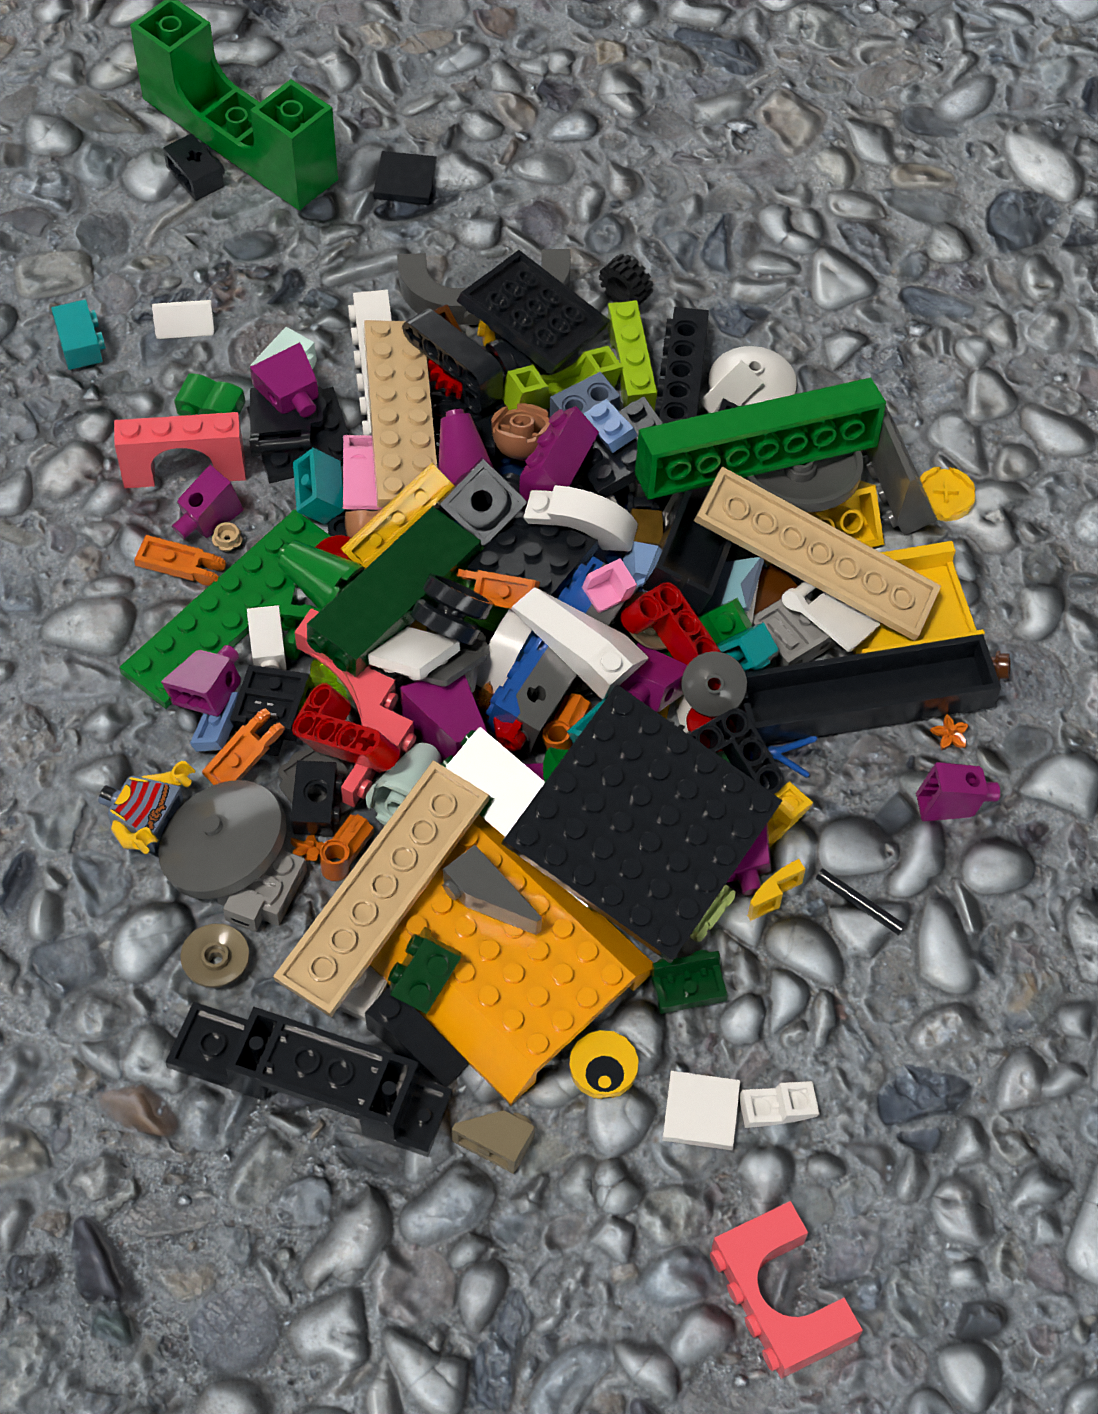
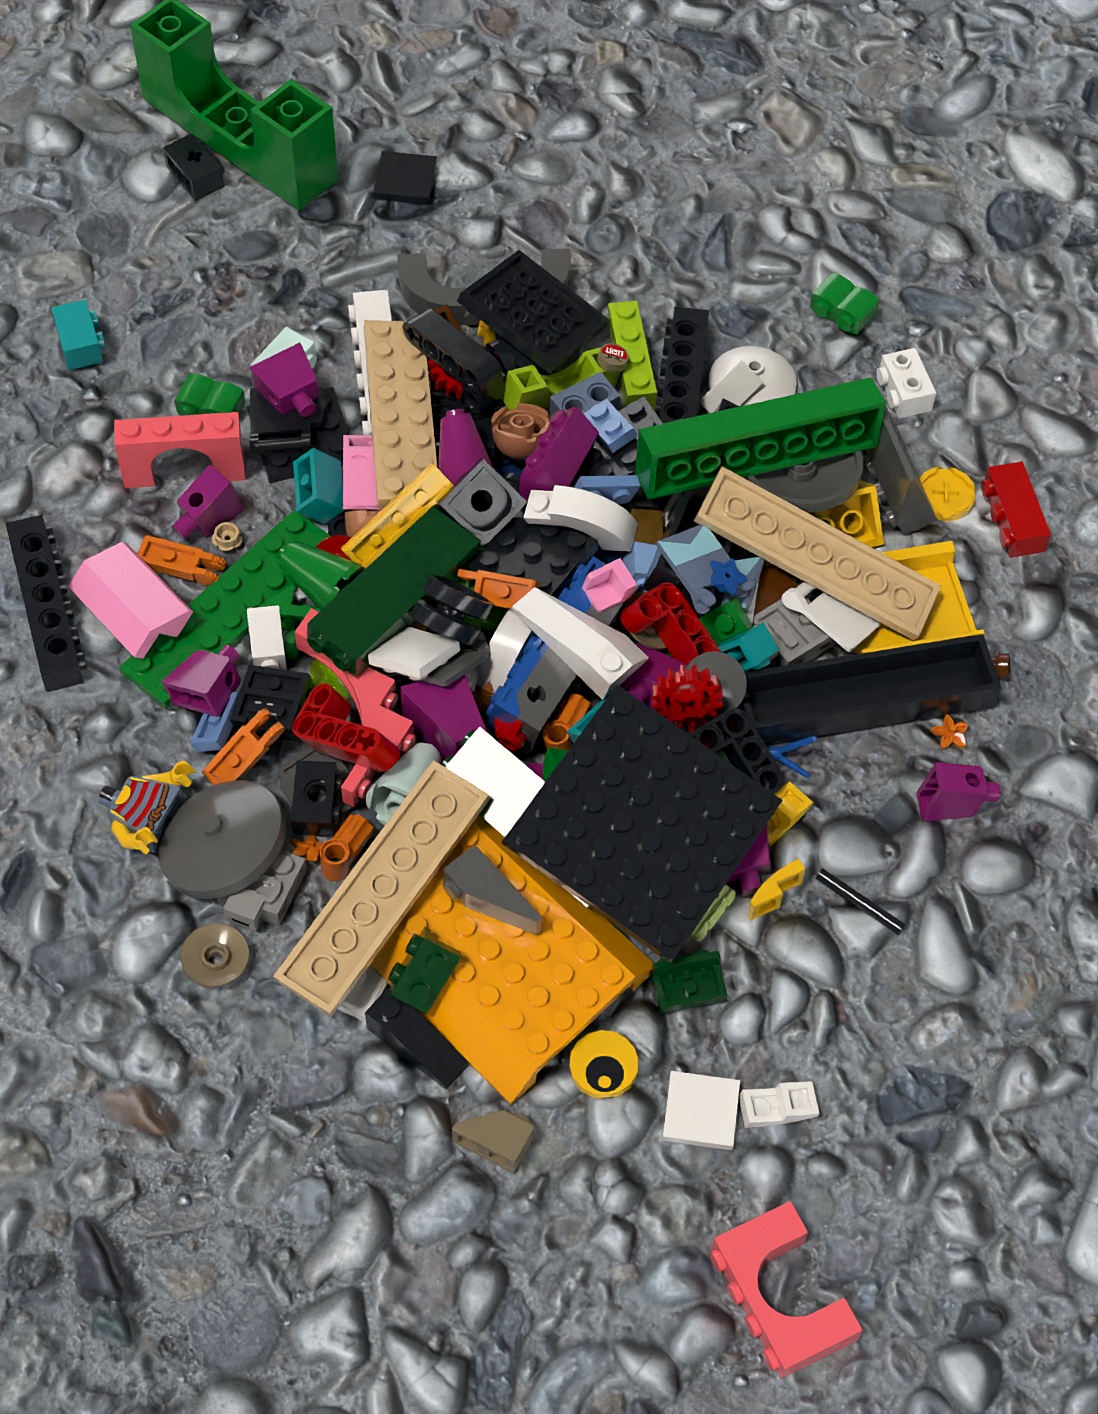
white slope [152,300,214,339] -> none
black bracket [165,1001,453,1157] -> none
black tyre [599,254,653,306] -> none
none -> black brick [6,515,87,692]
none -> bright pink slope [68,542,193,659]
none -> medium blue plate [573,475,640,505]
none -> dark tan tile [597,343,629,373]
none -> red gear [652,665,723,728]
none -> sand blue flag [655,524,754,614]
none -> blue plate [709,558,747,596]
none -> green brick [810,273,879,334]
none -> white brick [876,348,936,419]
none -> red brick [981,461,1051,558]

